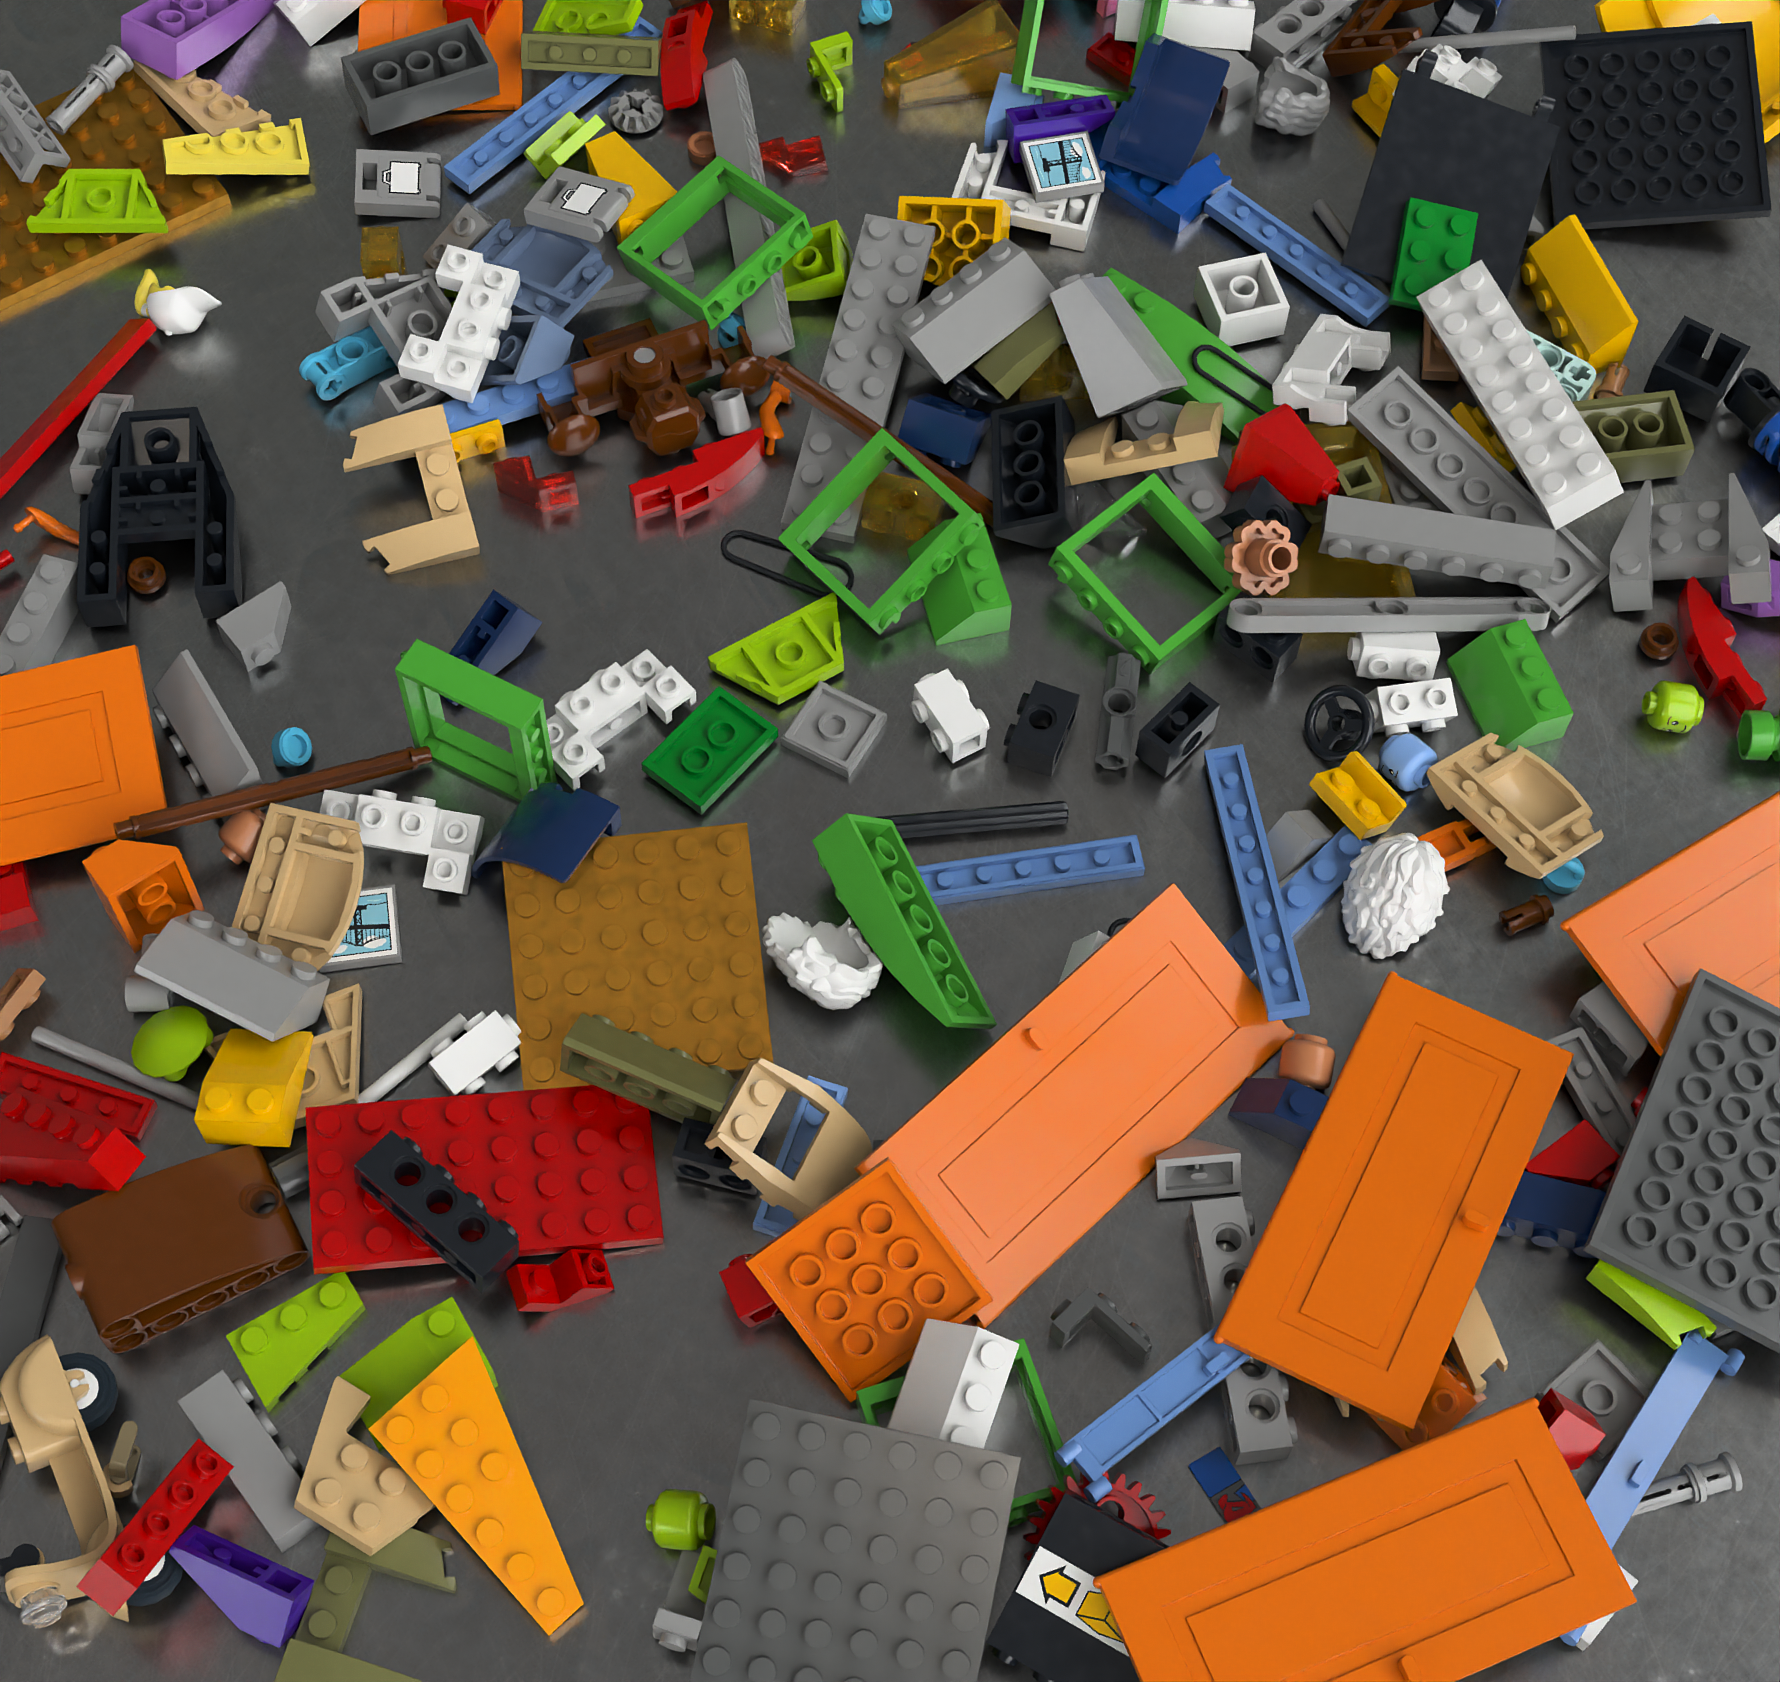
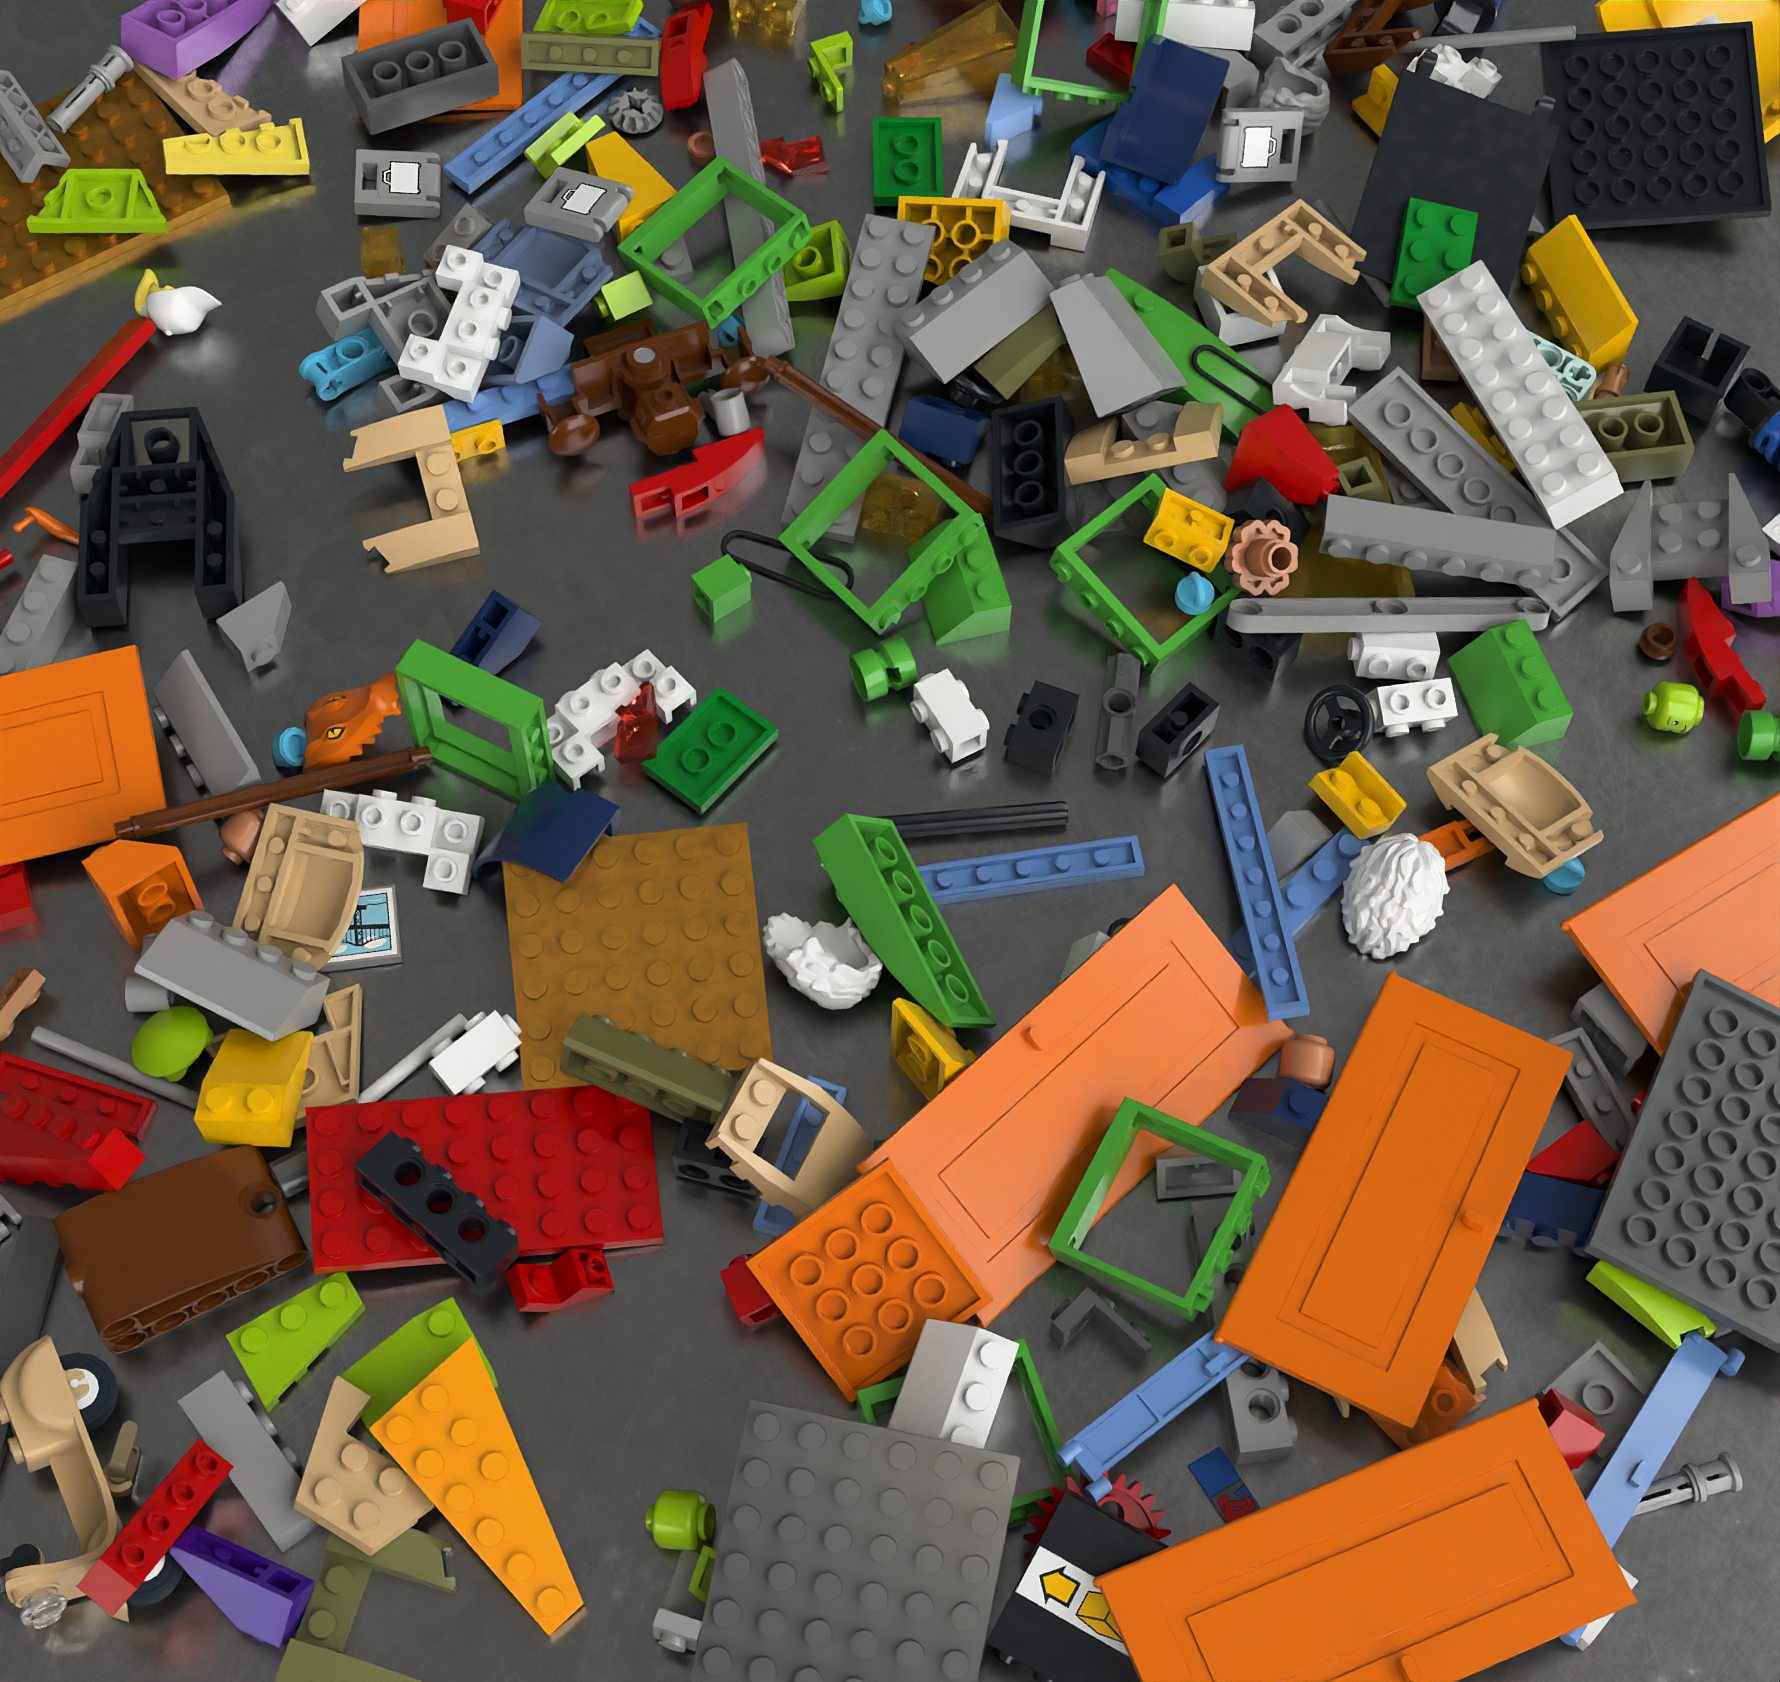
reddish brown plate [127,557,166,594] -> none
clear red slope [493,455,579,512] -> none
lime wing [707,592,844,705] -> none
orange piece [759,380,792,455] -> none
light grey tile [781,681,887,779] -> none
dark purple slope [1005,94,1115,163] -> none
tile [1019,131,1105,203] -> none
medium blue plate [1204,183,1389,327] -> none
light blue head [1379,733,1438,792] -> none
reddish brown pin [1499,894,1554,936] -> none
none -> orange animal [303,672,401,774]
none -> lime brick [592,270,653,324]
none -> clear red slope [614,681,658,765]
none -> bright green brick [691,554,752,623]
none -> bright green wheel [849,637,918,702]
none -> green plate [872,117,944,206]
none -> yellow slope [890,997,977,1101]
none -> bright green window [1048,1097,1271,1322]
none -> yellow bracket [1143,488,1235,573]
none -> olive brick [1158,221,1242,285]
none -> medium azure tile [1175,571,1215,615]
none -> tan wedge [1200,199,1367,328]
none -> light grey container [1215,107,1304,183]

